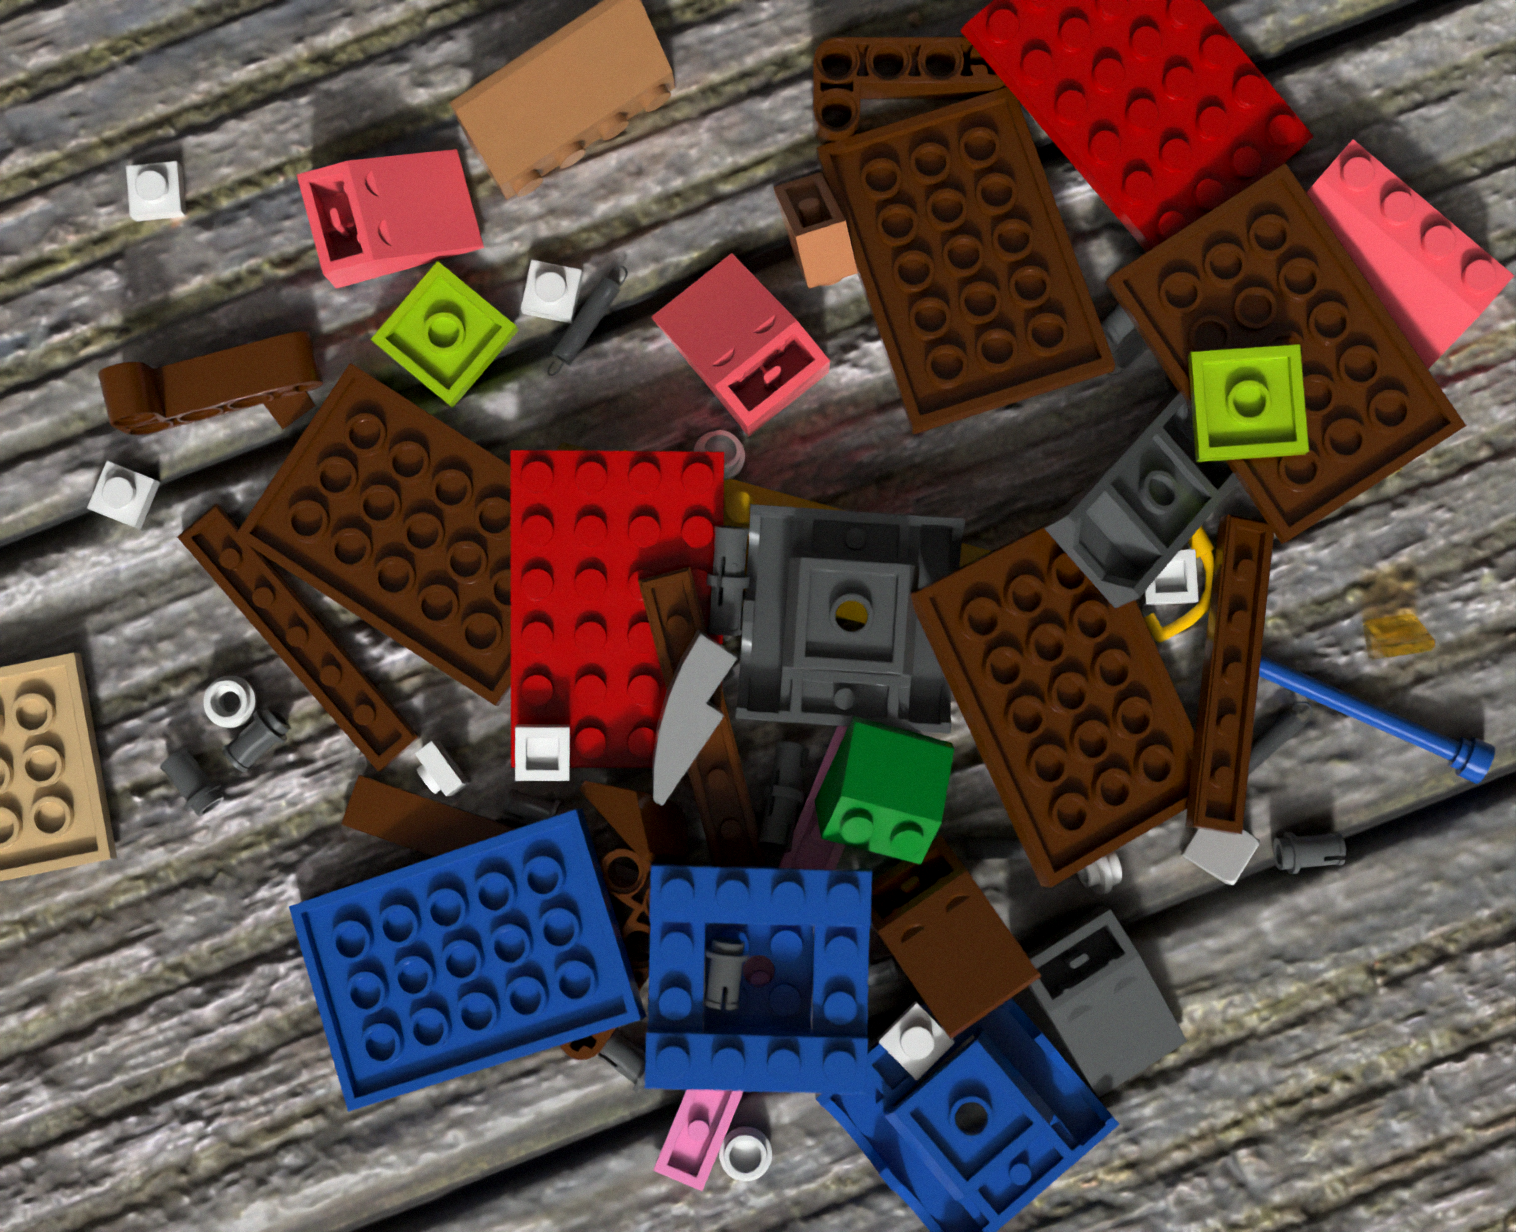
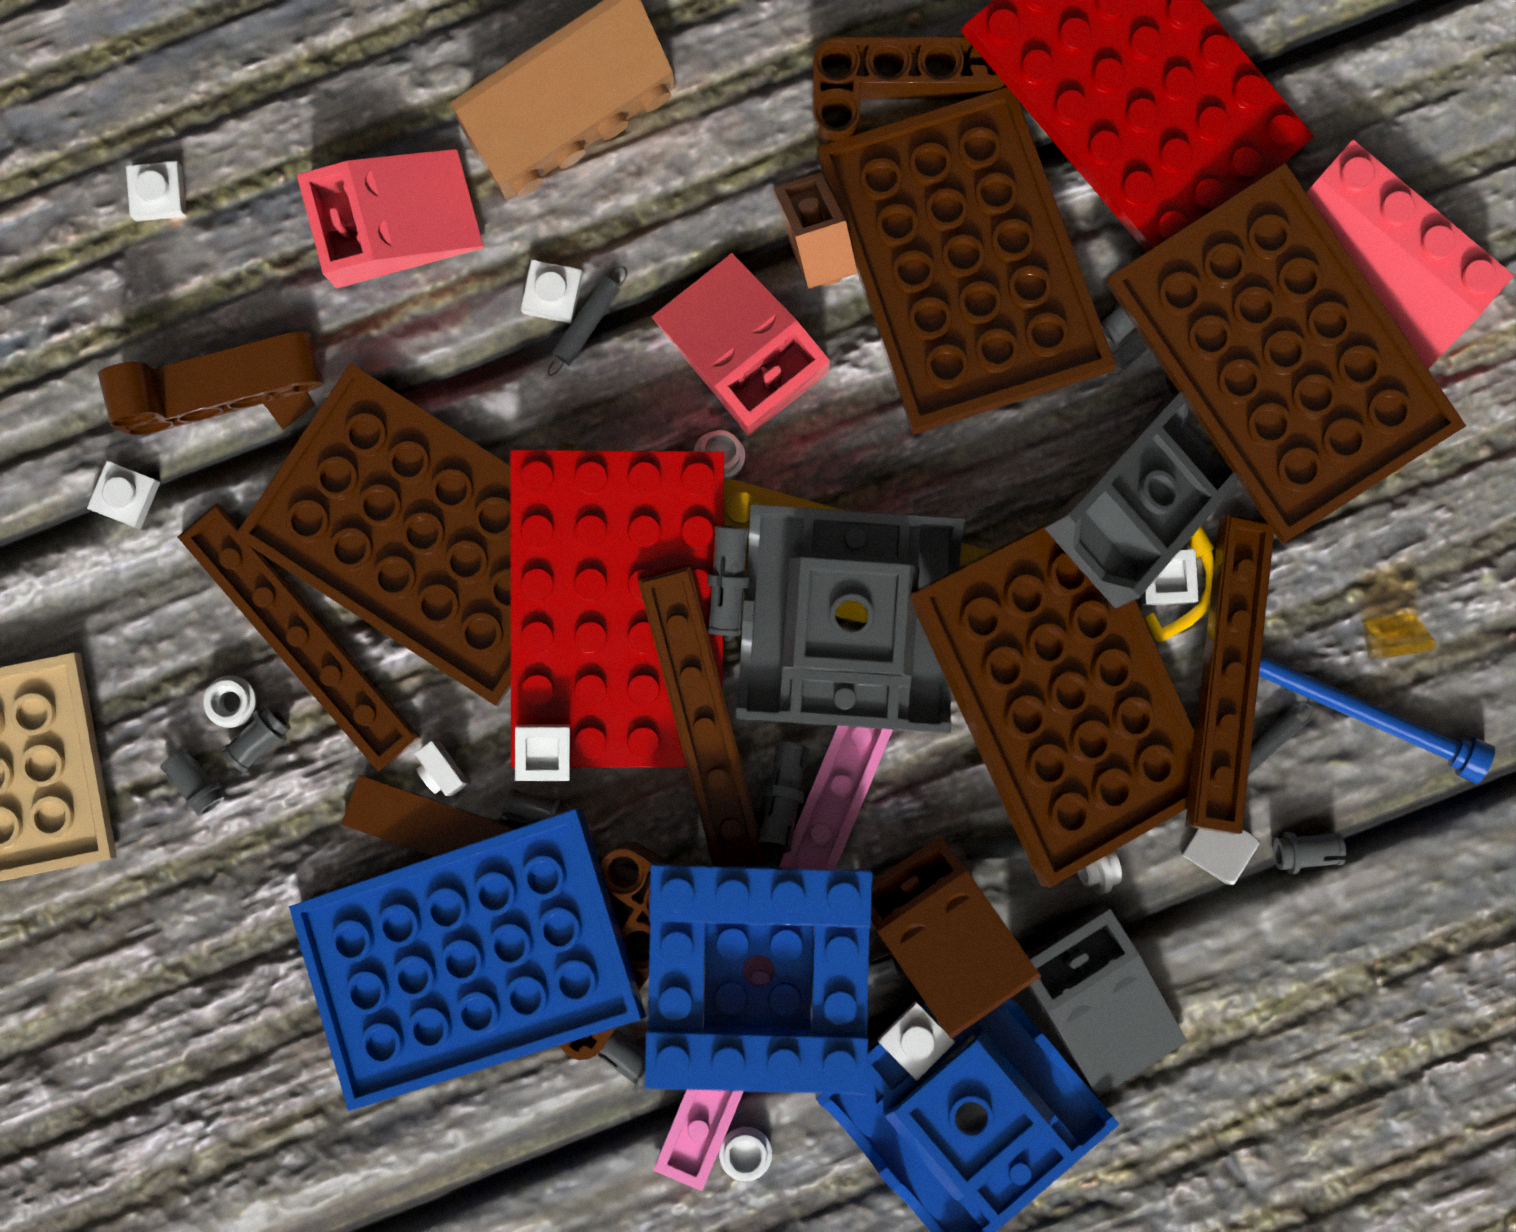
lime plate [371,261,519,408] -> none
reddish brown slope [579,781,688,865] -> none
light grey slope [652,629,737,806] -> none
dark grey pin [704,937,749,1010] -> none
green slope [814,716,954,864] -> none
lime plate [1188,344,1309,462] -> none

